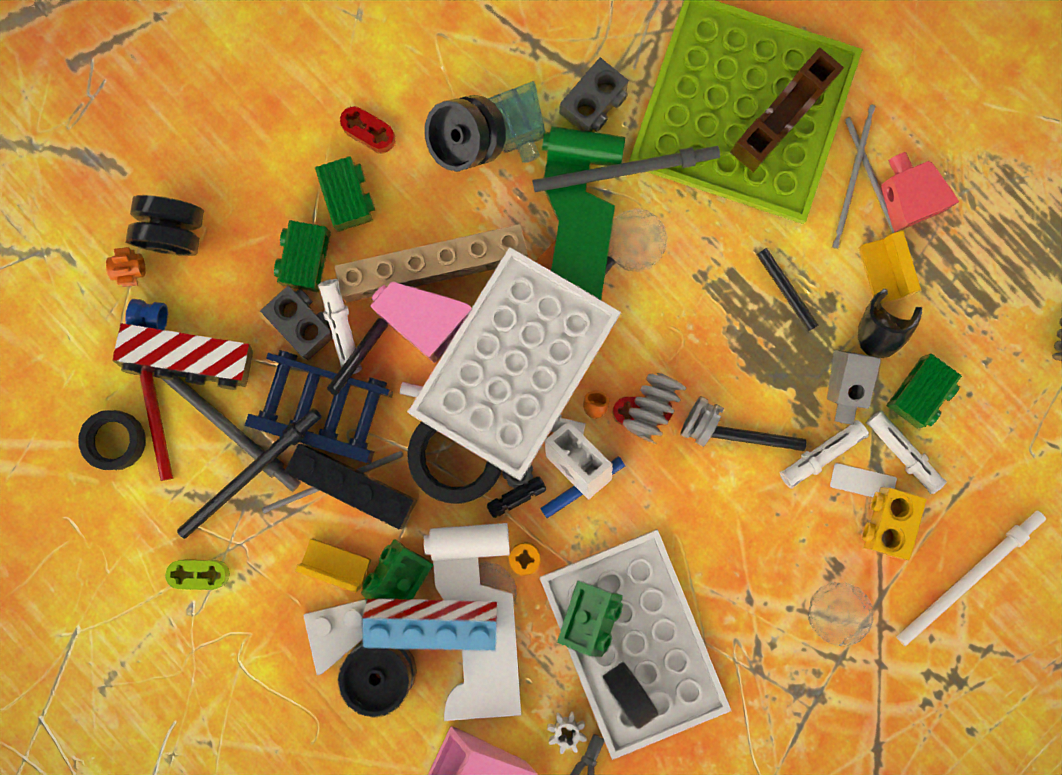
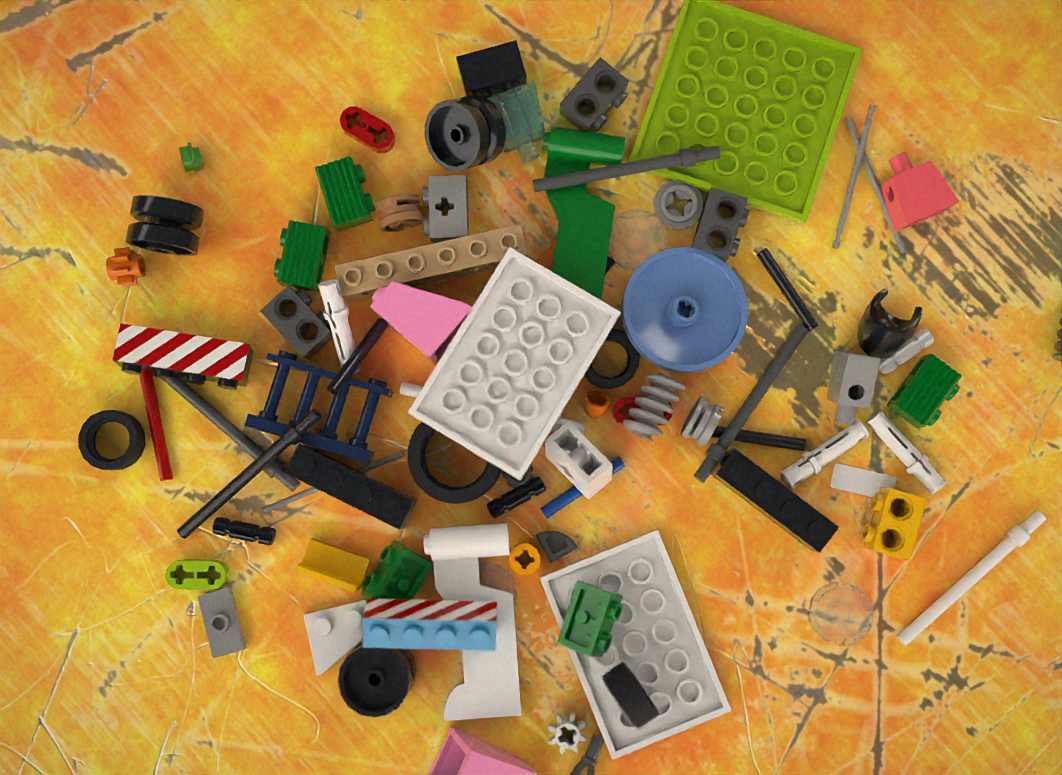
blue wheel [125,299,168,330] -> none
reddish brown arch [730,47,844,173] -> none
yellow panel [859,230,922,304] -> none
none -> bright green plate [179,142,203,172]
none -> light grey plate [197,587,247,658]
none -> black axle [212,517,276,546]
none -> medium nougat wheel [375,194,424,232]
none -> light grey brick [423,175,469,244]
none -> black brick [456,40,527,100]
none -> dark grey tile [535,531,578,563]
none -> black tyre [584,329,640,389]
none -> medium blue dish [621,247,748,373]
none -> light grey gear [653,180,703,230]
none -> dark grey brick [691,187,749,262]
none -> dark grey bar [693,324,808,483]
none -> black brick [710,448,839,553]
none -> white axle [879,329,934,374]

